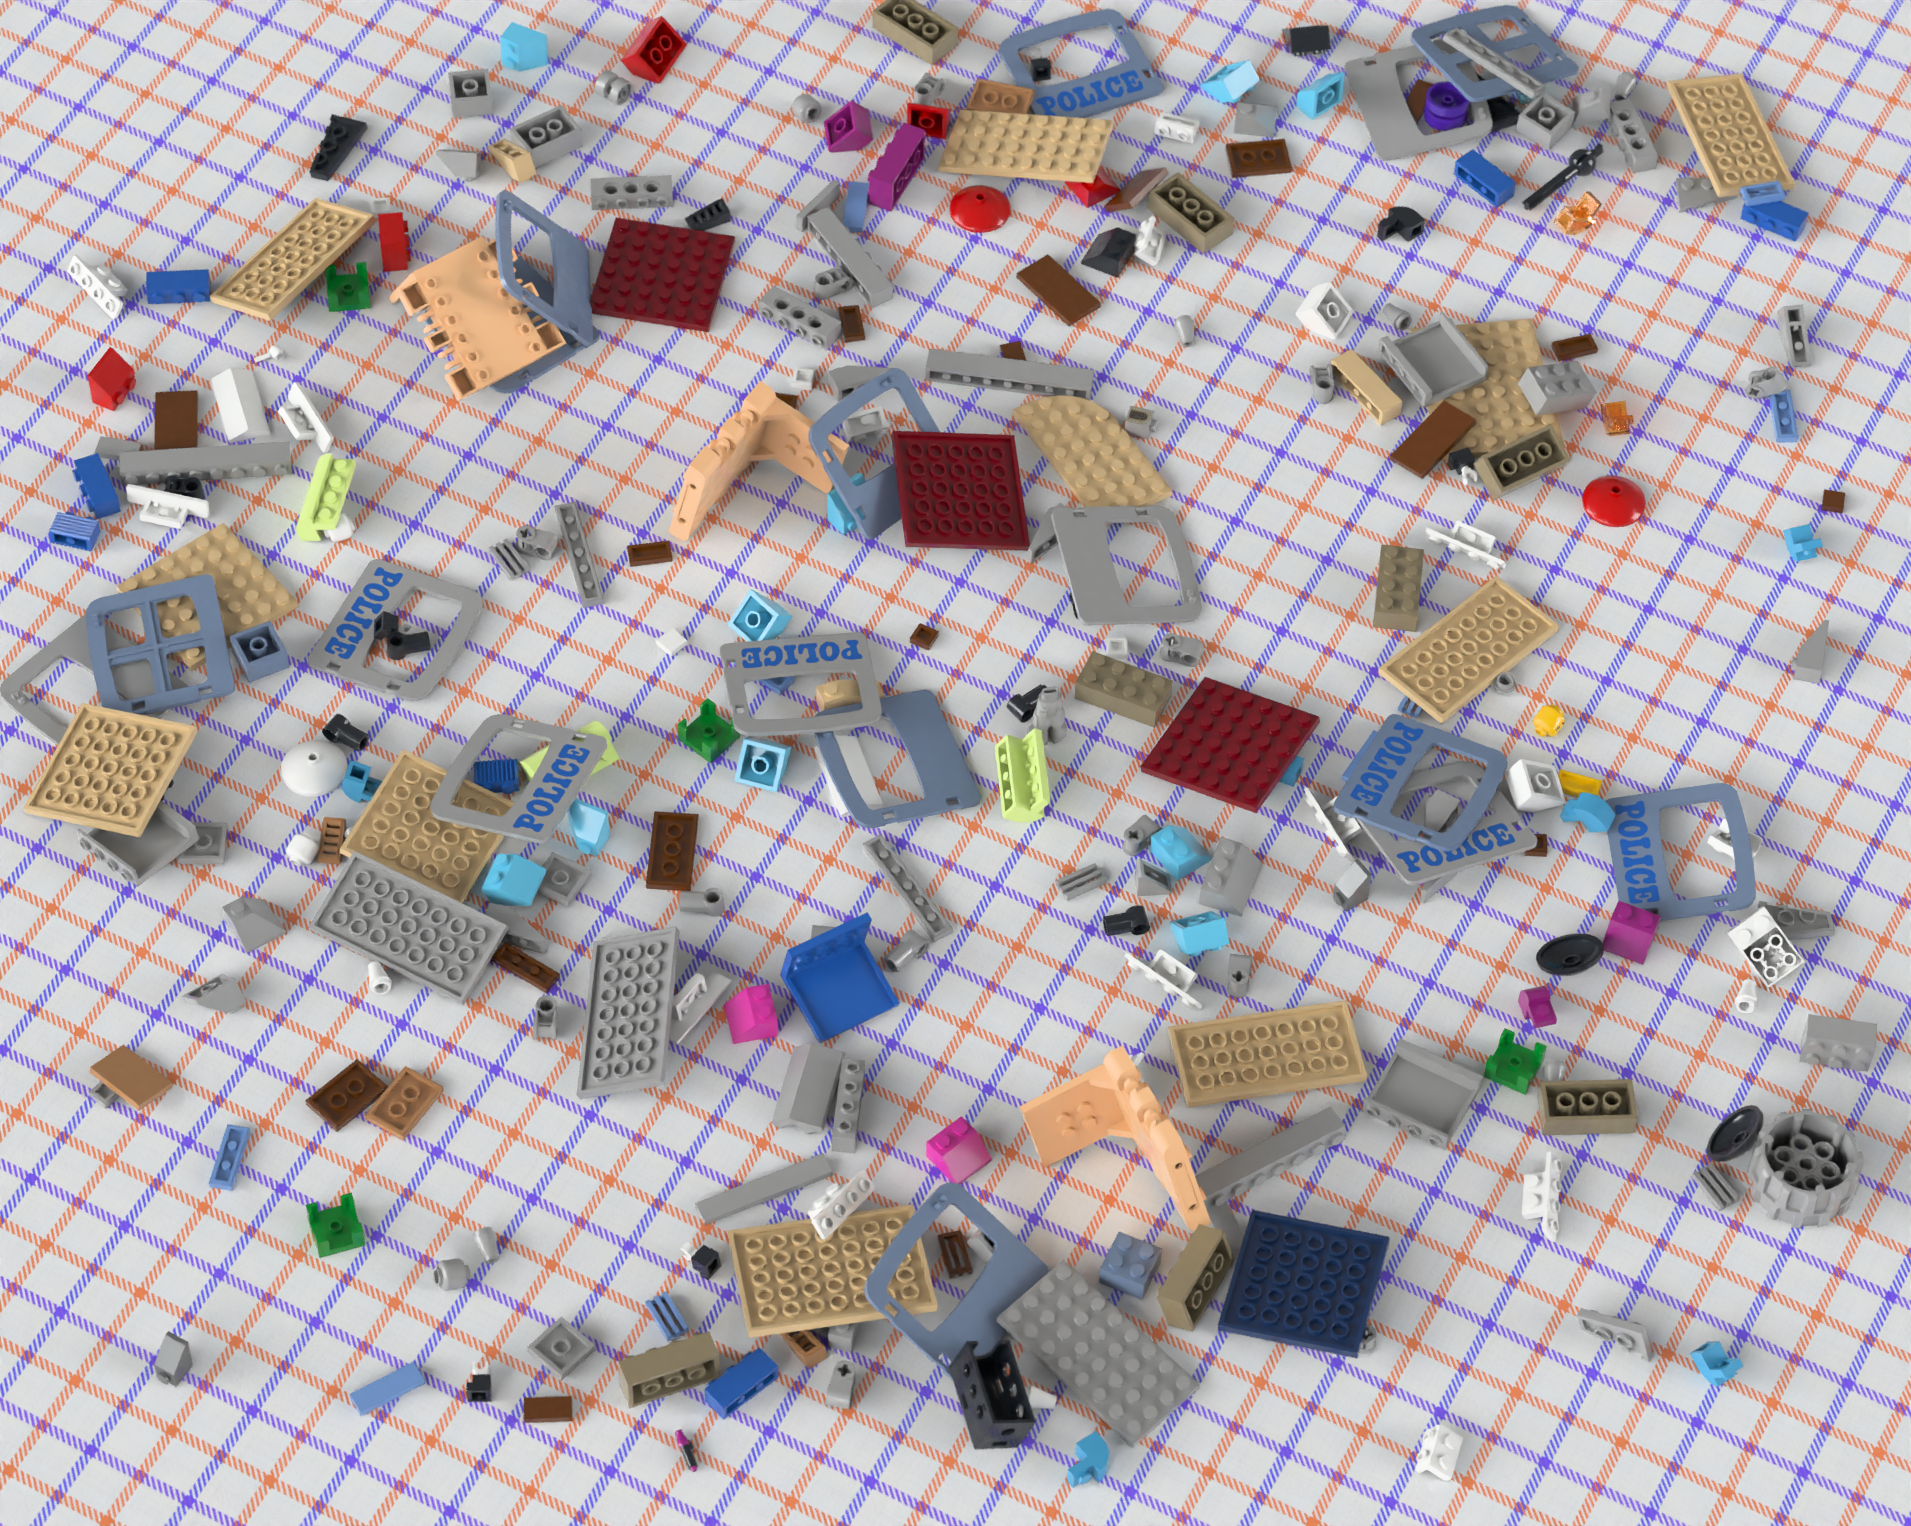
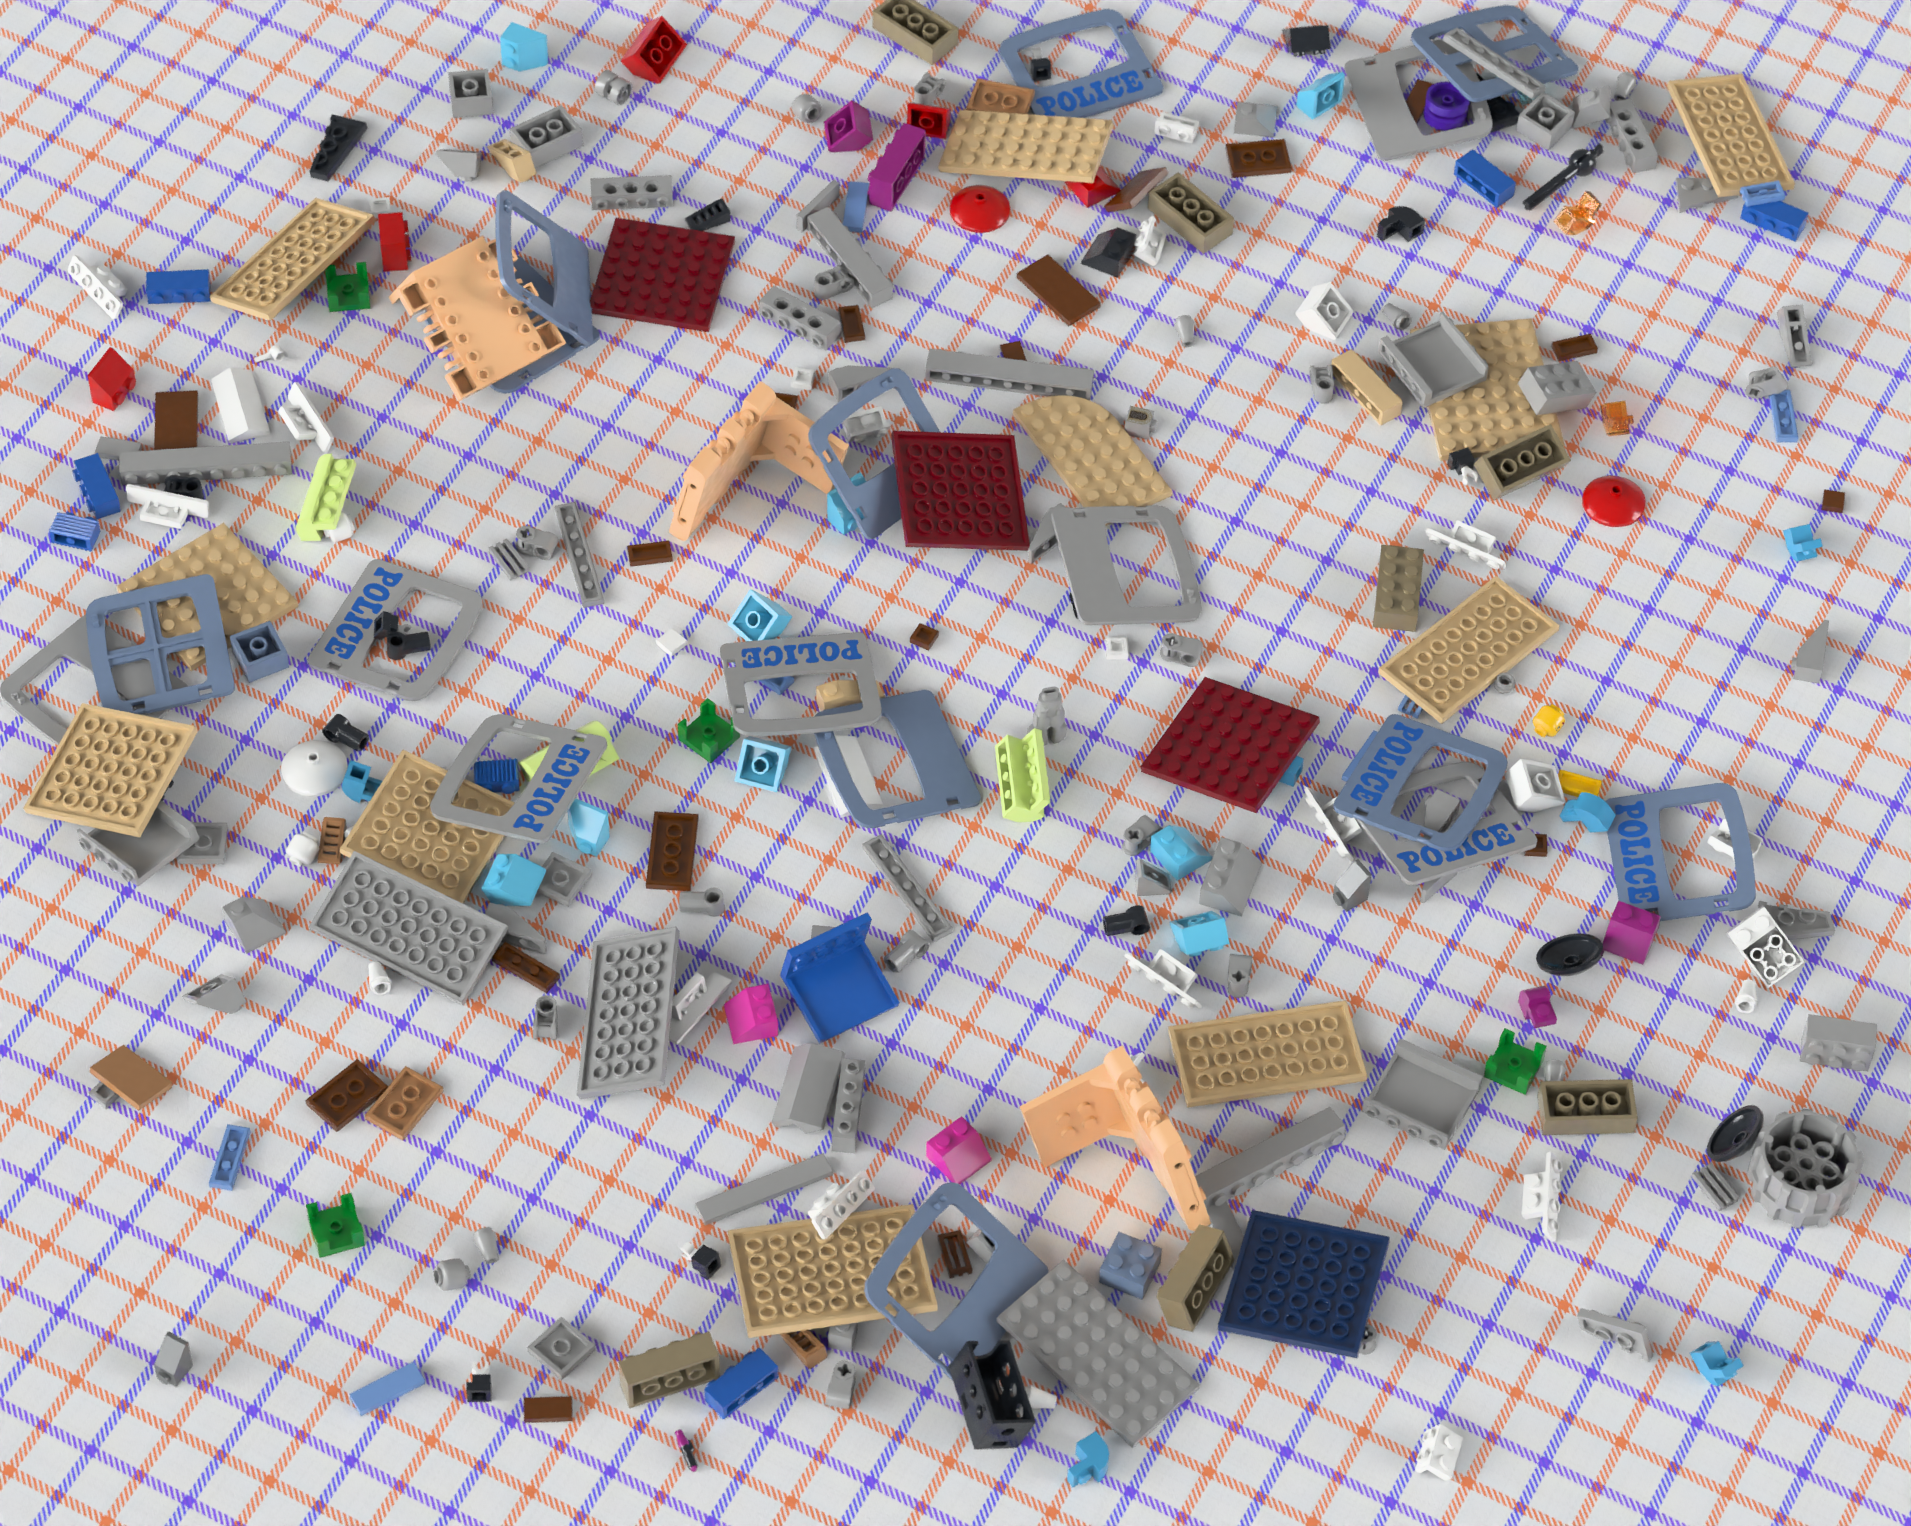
medium blue tile [645,1292,689,1342] -> none
black piece [1007,684,1048,723] -> none
light grey tile [1056,863,1106,901] -> none
dark tan brick [1074,651,1173,728] -> none
medium azure slope [1200,60,1260,103] -> none
reddish brown tile [1390,401,1477,479] -> none

